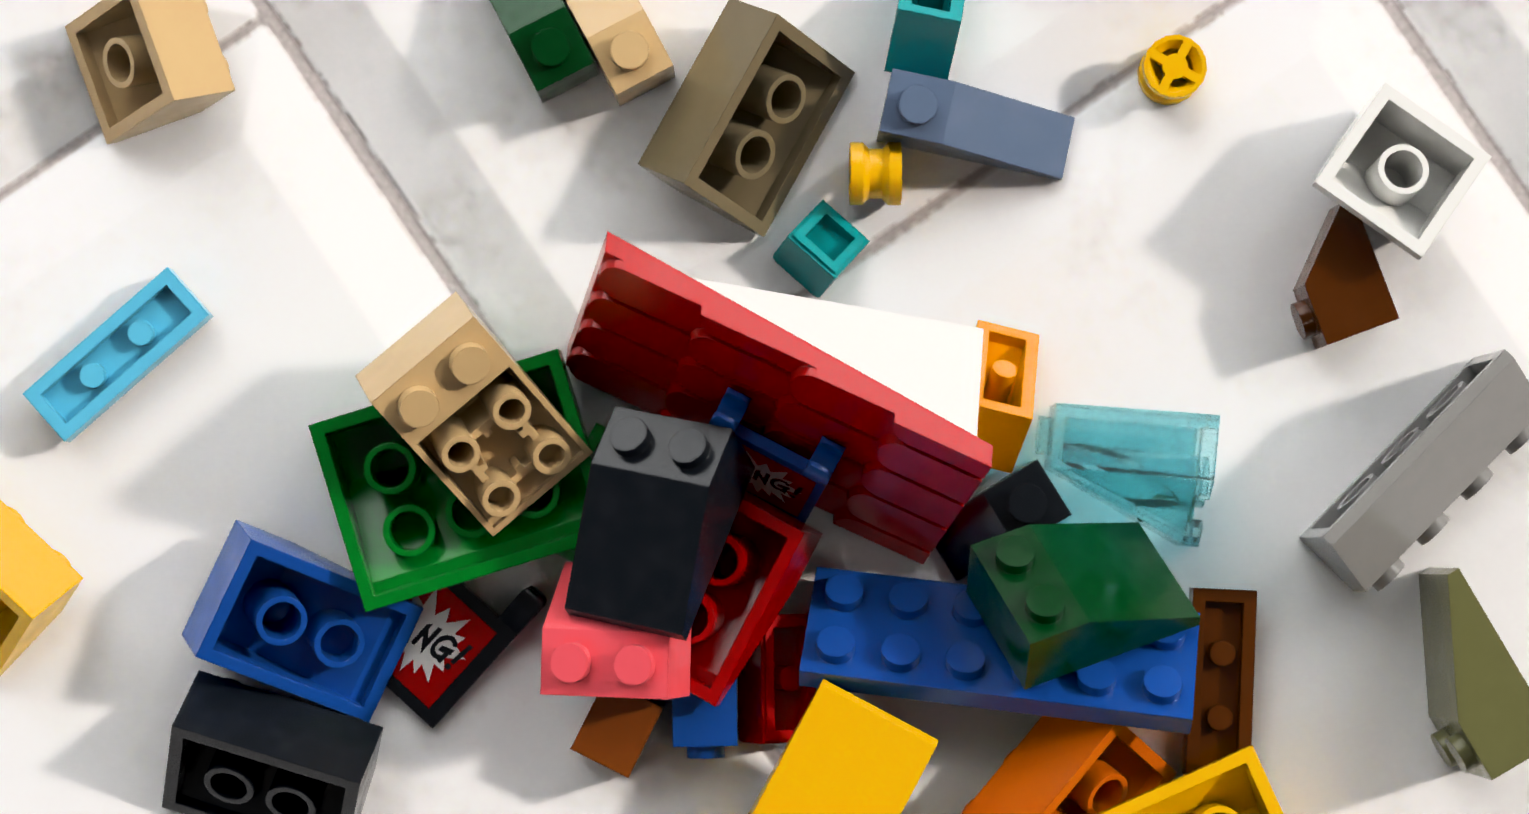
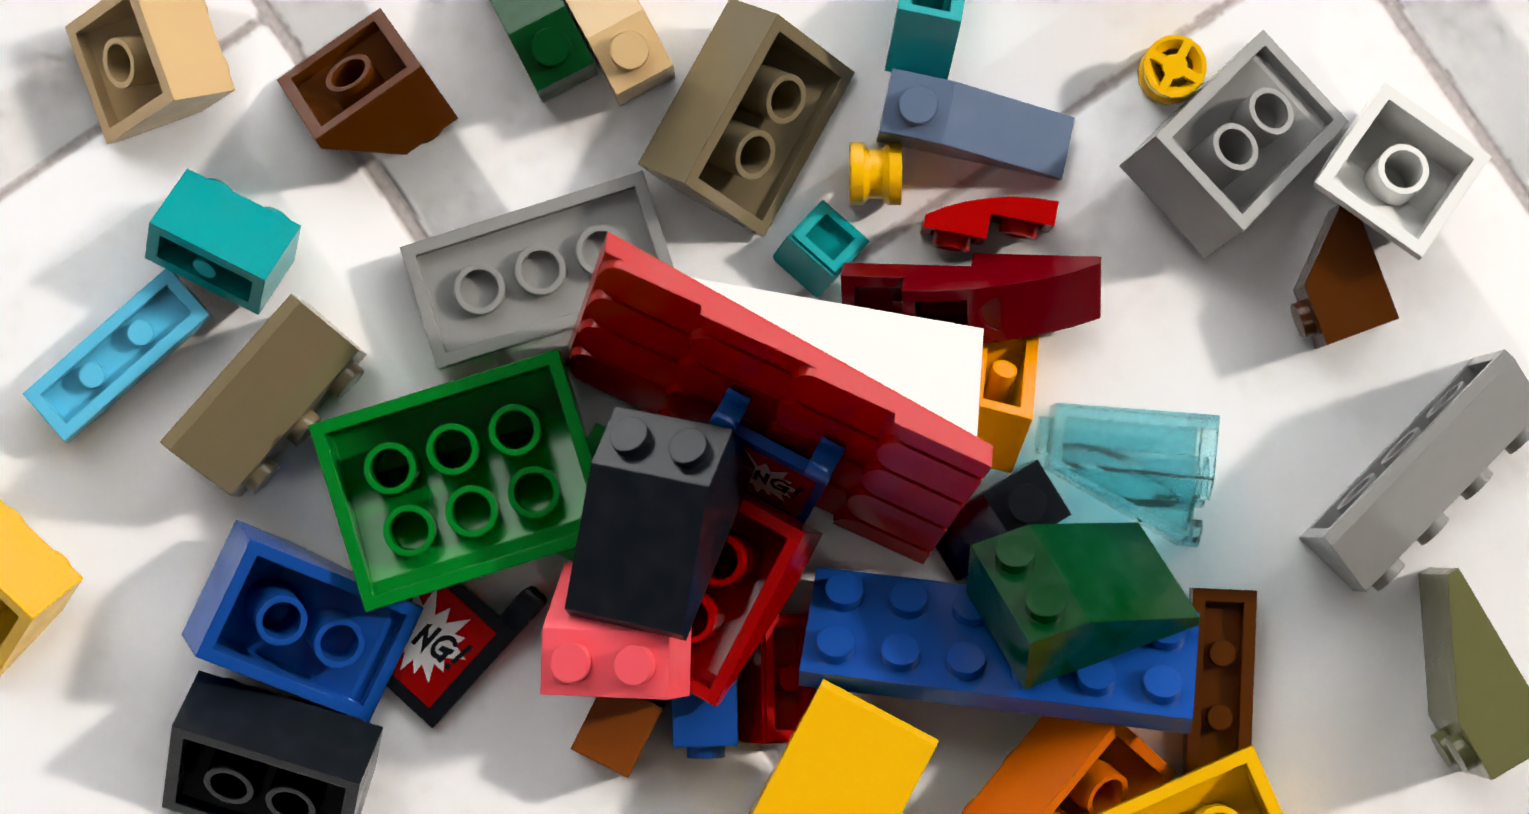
tan slope [355,291,593,537] -> none
none -> teal brick [145,169,301,315]
none -> dark tan slope [160,294,367,497]
none -> reddish brown slope [277,8,458,155]
none -> light grey plate [399,170,674,370]
none -> dark red slope [840,253,1101,343]
none -> red slope [920,197,1059,253]
none -> light grey slope [1119,29,1349,259]

